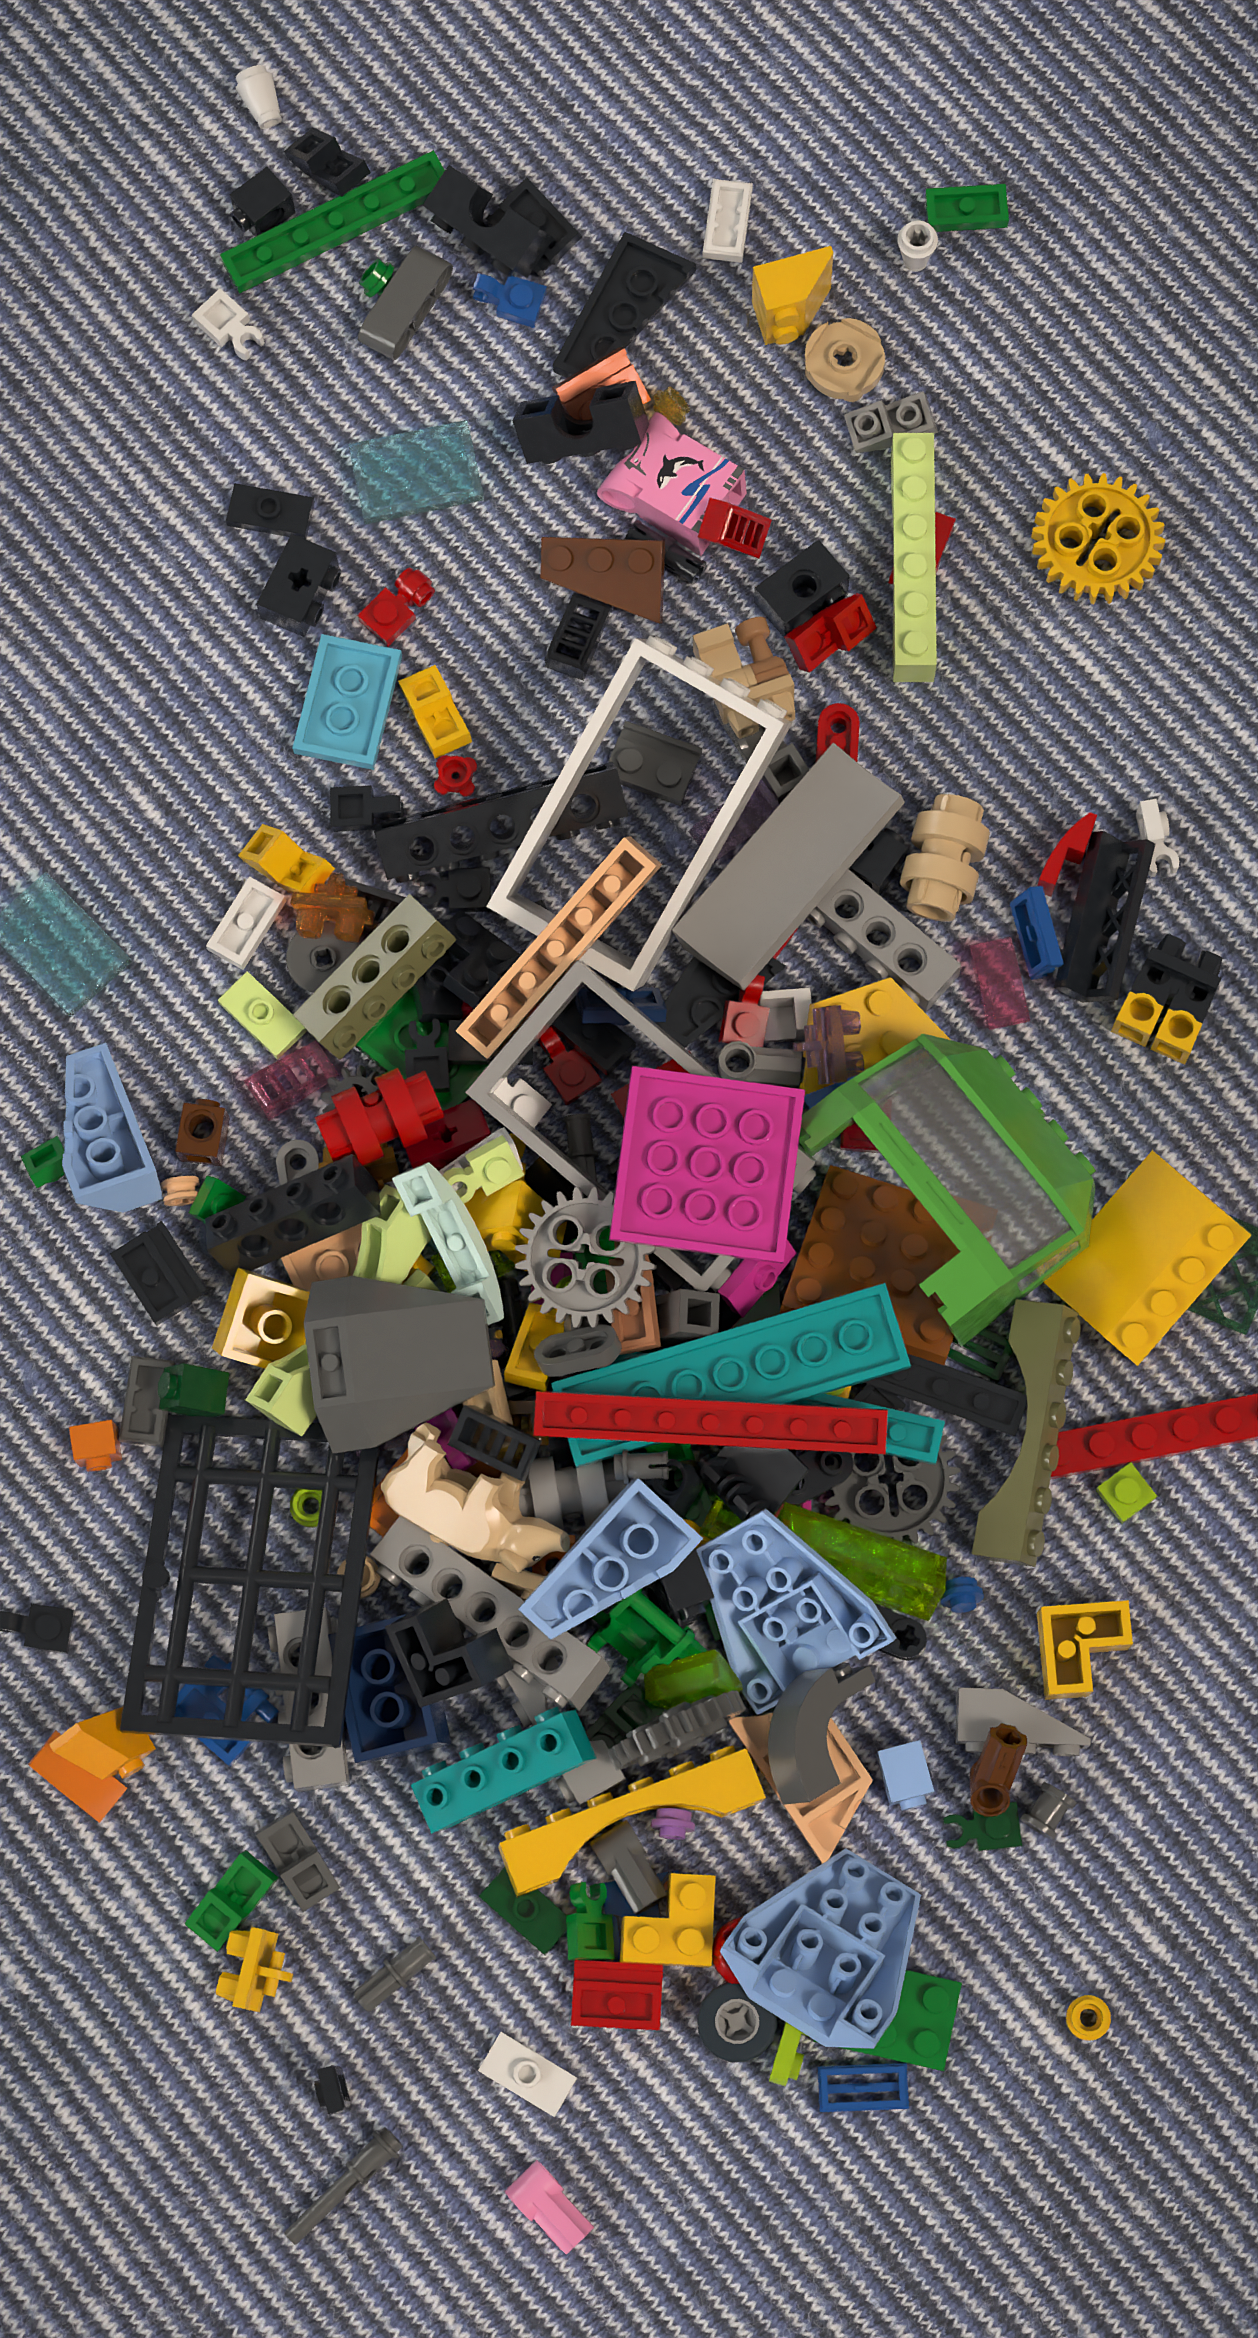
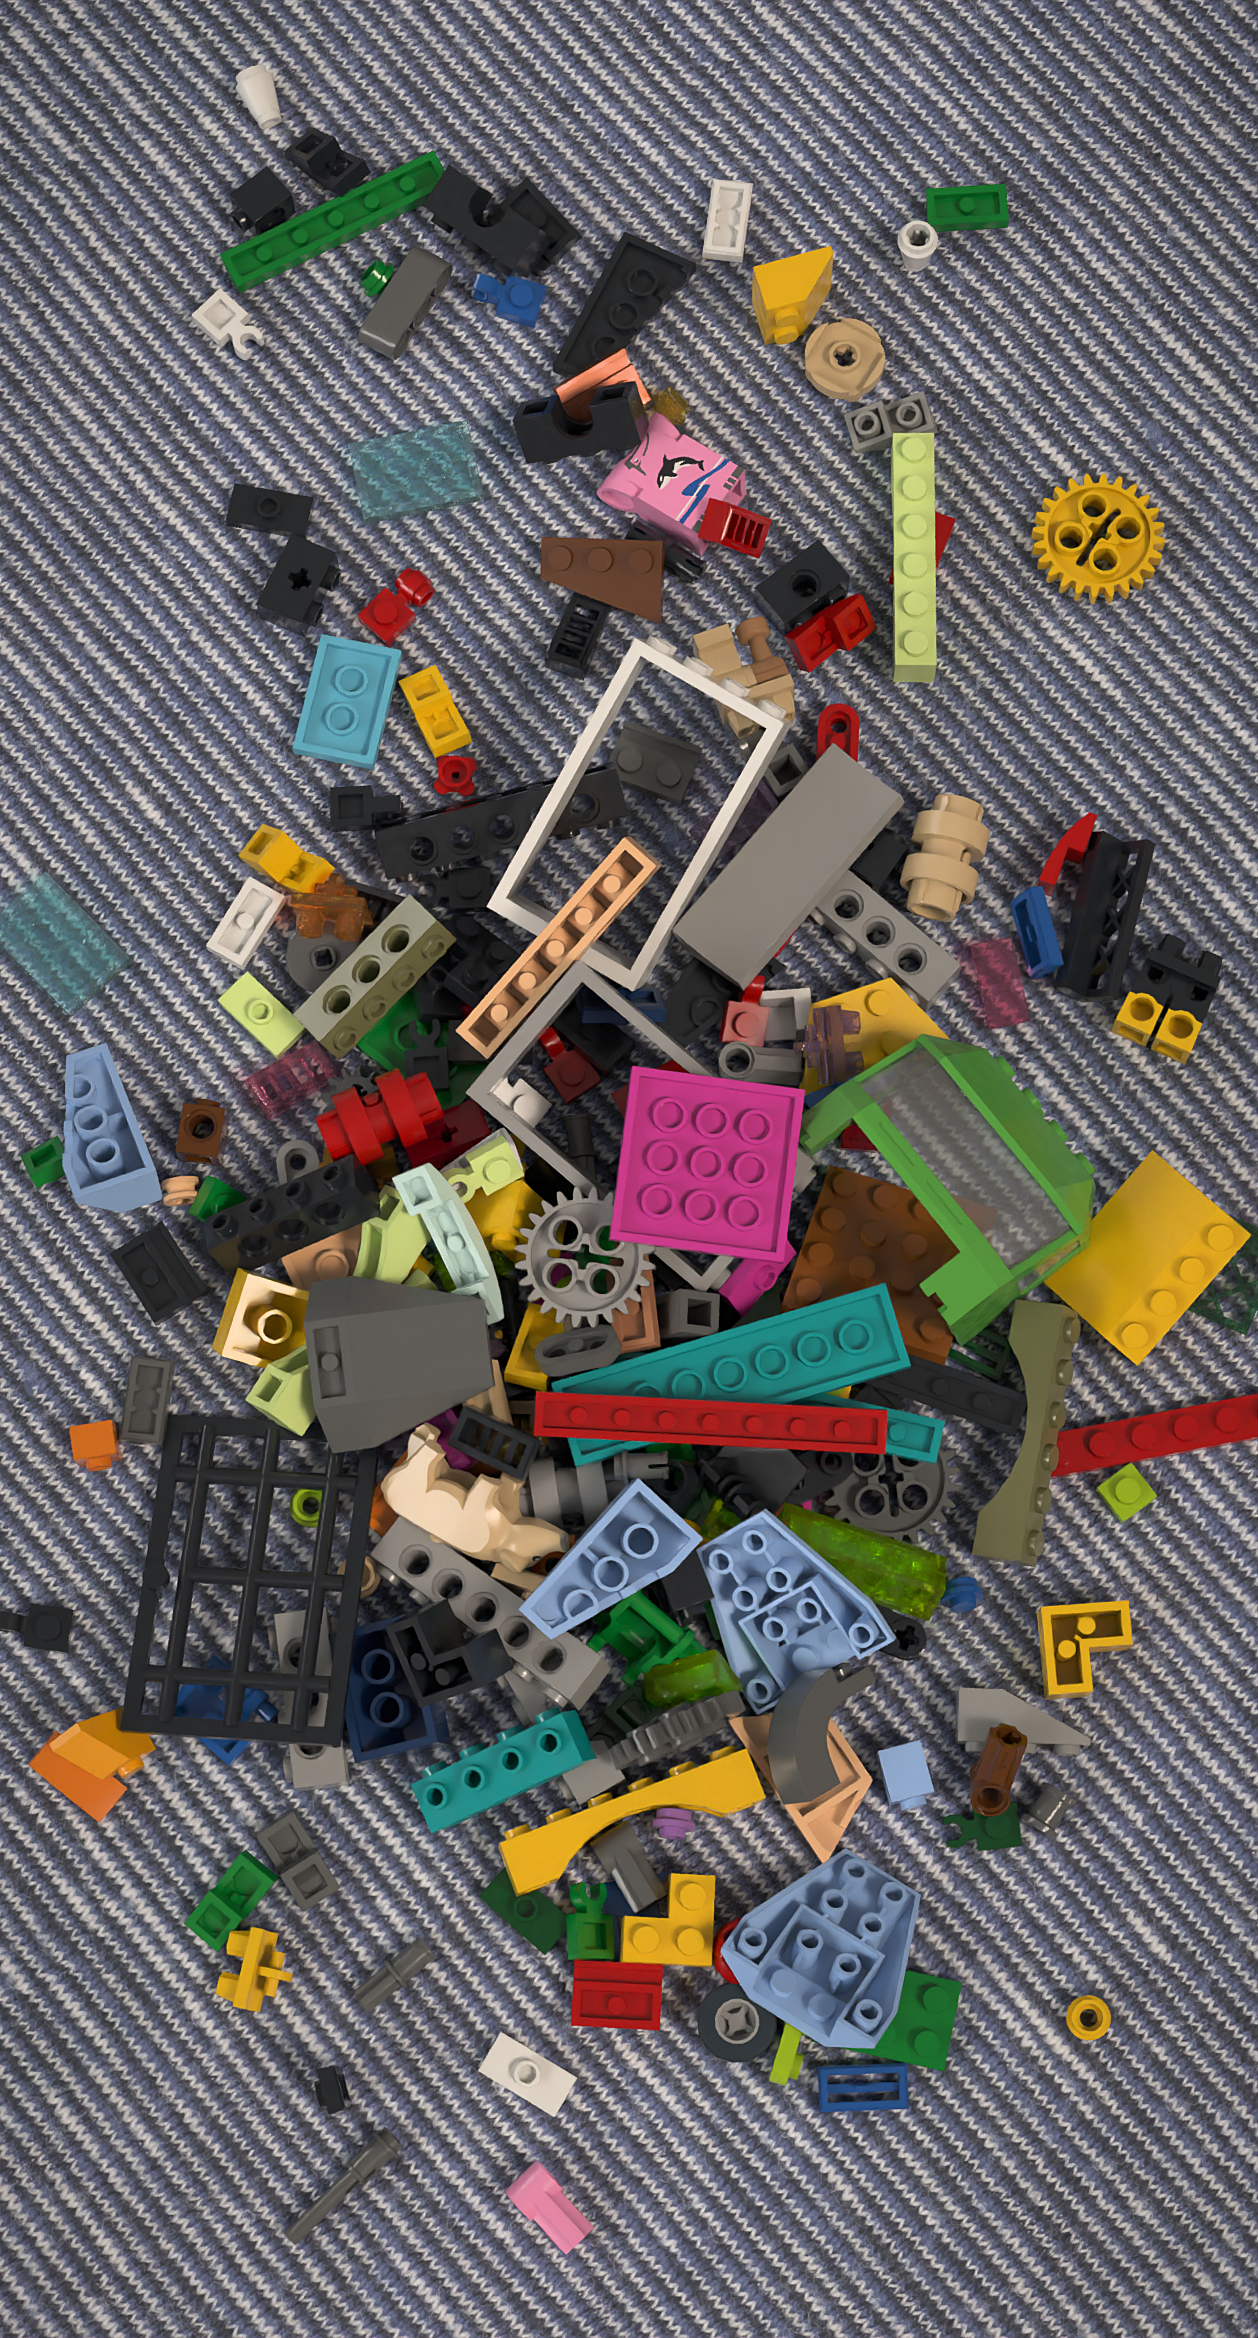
dark green brick [157,1363,229,1417] -> none
white plate [1136,799,1179,877] -> none

